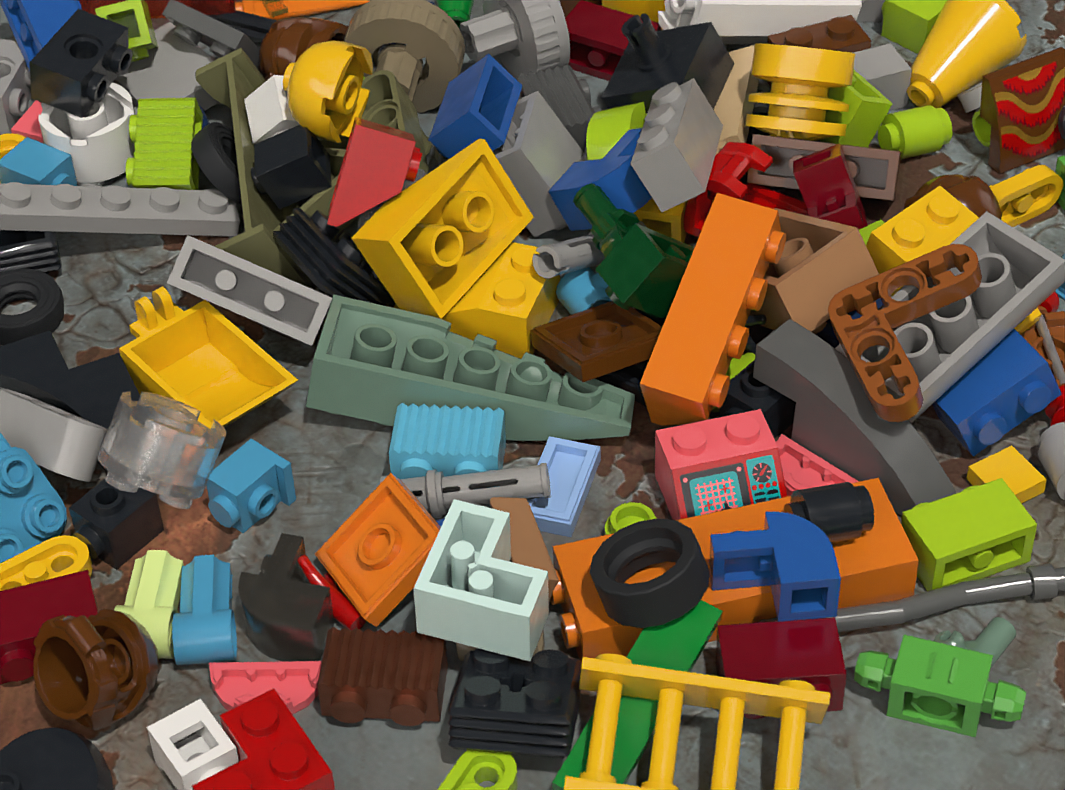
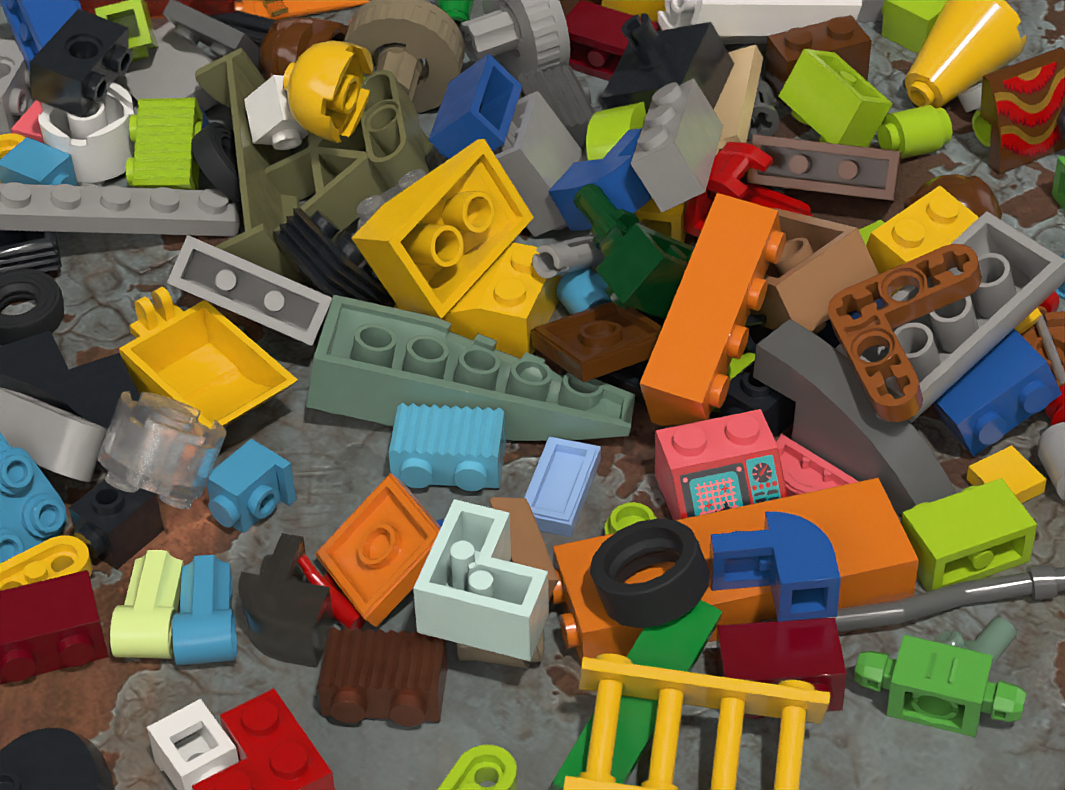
reddish brown helmet [33,609,160,731] -> none
coral tile [209,661,322,714] -> none
black brick [251,125,332,209] -> none
red slope [327,117,422,227] -> none
light grey pin [380,463,551,519] -> none
black brick [448,648,582,758] -> none
yellow wheel [745,43,855,141] -> none
black brick [783,482,874,543] -> none
dark red brick [793,143,868,230] -> none
light grey brick [853,43,912,111] -> none
yellow plate [989,165,1063,227] -> none

